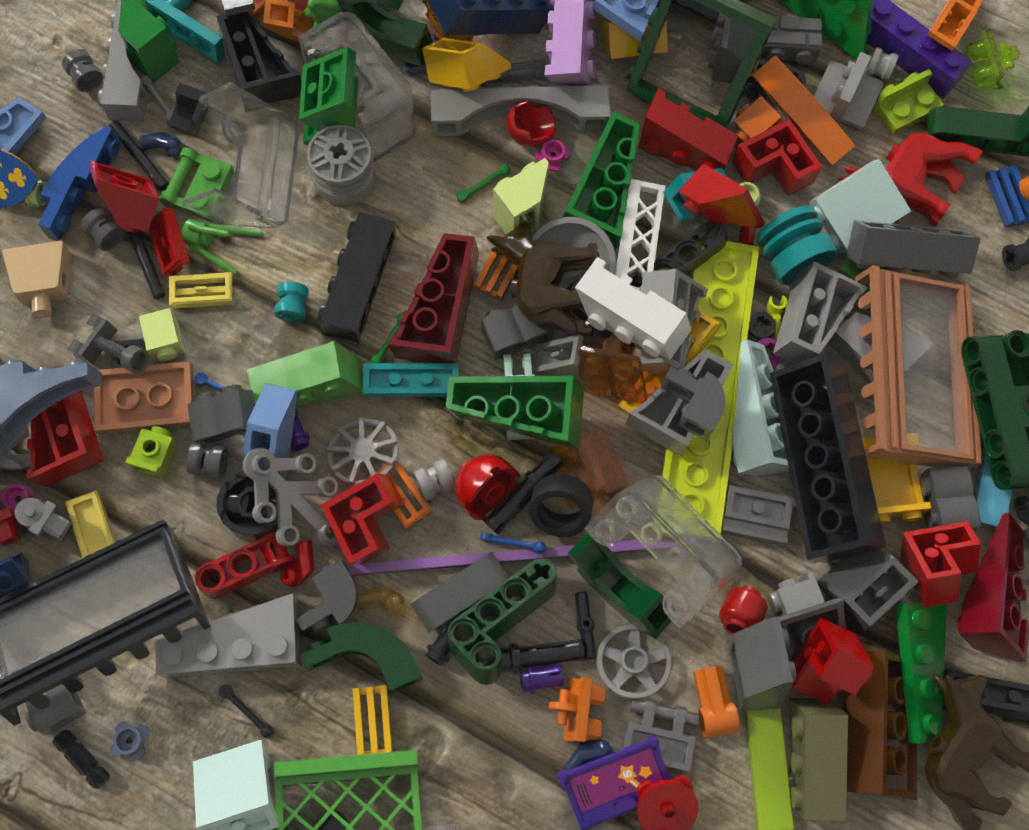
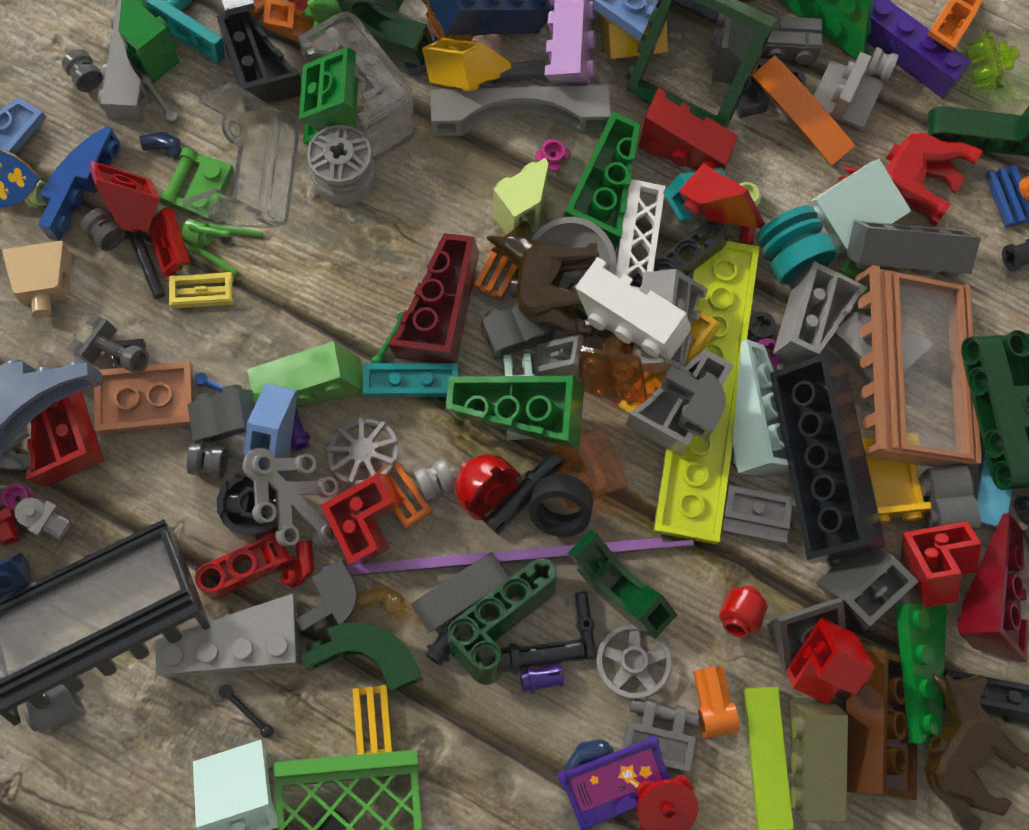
black axle [52,730,110,789] -> none
light yellow tile [65,490,116,559] -> none
black bar [109,120,169,191] -> none
sand blue plate [110,722,150,760] -> none
lime brick [125,426,178,480] -> none
yellowish green brick [139,308,185,362] -> none
black panel [169,83,209,137] -> none
teal wheel [274,281,309,322] -> none
black brick [318,212,396,343] -> none
green hinge [456,164,510,203] -> none
blue hinge [480,532,546,554] -> none
red hair [506,101,556,148] -> none
orange hips [548,677,606,742] -> none
clear windscreen [584,474,742,629] -> none
dark grey slope [728,616,796,711] -> none
red brick [732,119,822,196] -> none
orange brick [734,96,782,142] -> none
neon yellow hand [766,295,787,341] -> none
light grey brick [767,571,825,617] -> none
lime bracket [873,69,944,135] -> none

